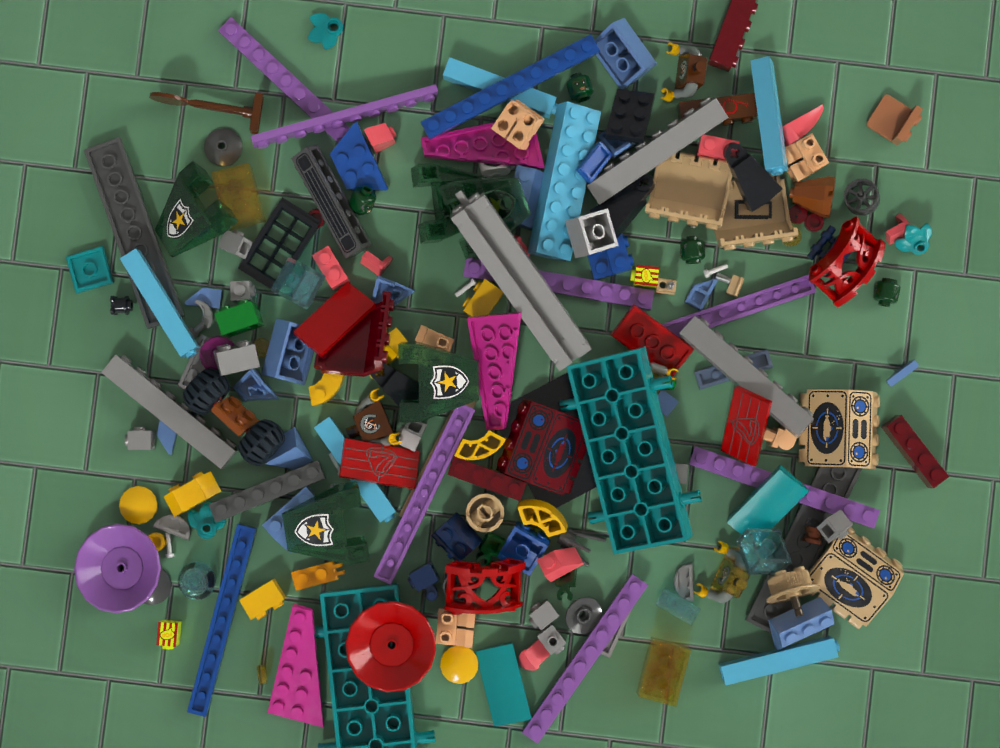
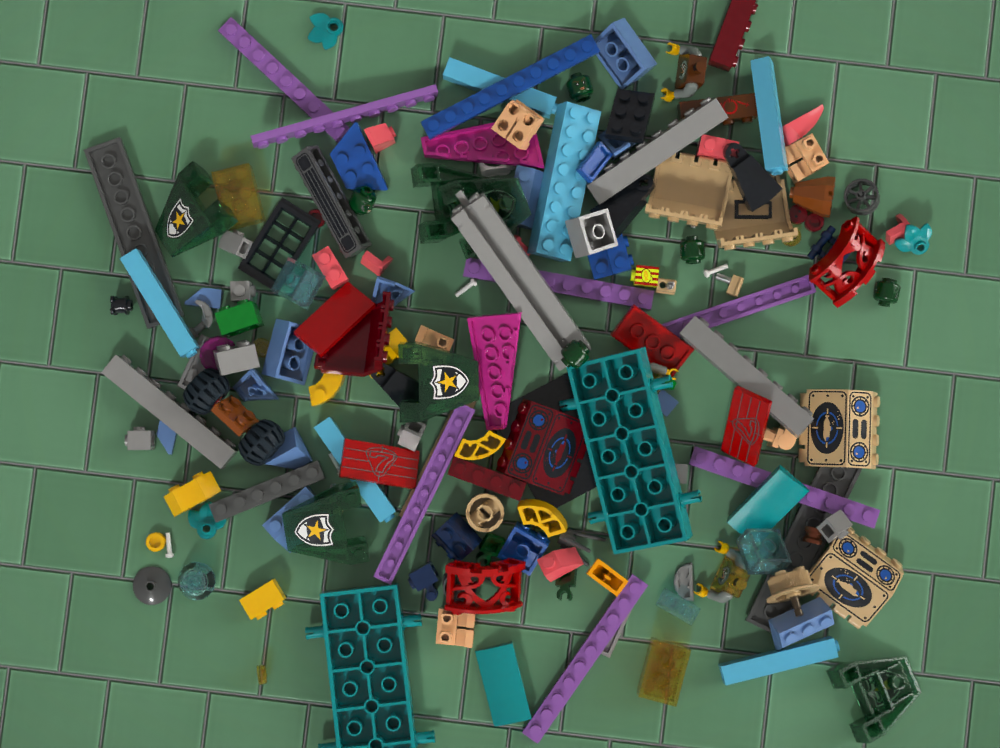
teal tile [66,246,114,294] -> none
medium lavender dish [74,524,161,614] -> none
yellow dish [119,486,158,524] -> none
reddish brown piece [149,92,264,134] -> none
light grey tile [152,514,191,541] -> none
brick [156,620,182,649] -> none
blue plate [187,524,257,717] -> none
dark grey dish [204,128,242,166] -> none
dark pink wing [267,604,325,727] -> none
light orange hinge [291,561,346,591] -> none
torso [346,388,402,446] -> none
red dish [346,601,436,692] -> none
yellow dish [440,645,478,684] -> none
yellow brick [463,279,504,317] -> none
coral tile [518,639,550,671] -> none
light grey brick [529,599,559,630] -> none
light grey brick [536,623,566,655] -> none
dark grey dish [565,597,602,634] -> none
medium blue tile [684,278,718,311] -> none
sand blue tile [694,349,773,390] -> none
nougat bracket [866,94,923,145] -> none
dark red brick [881,415,949,488] -> none
medium blue tile [886,360,919,387] -> none
none -> dark green head [561,340,590,369]
none -> light orange slope [586,558,629,596]
none -> clear green wedge [826,656,921,743]

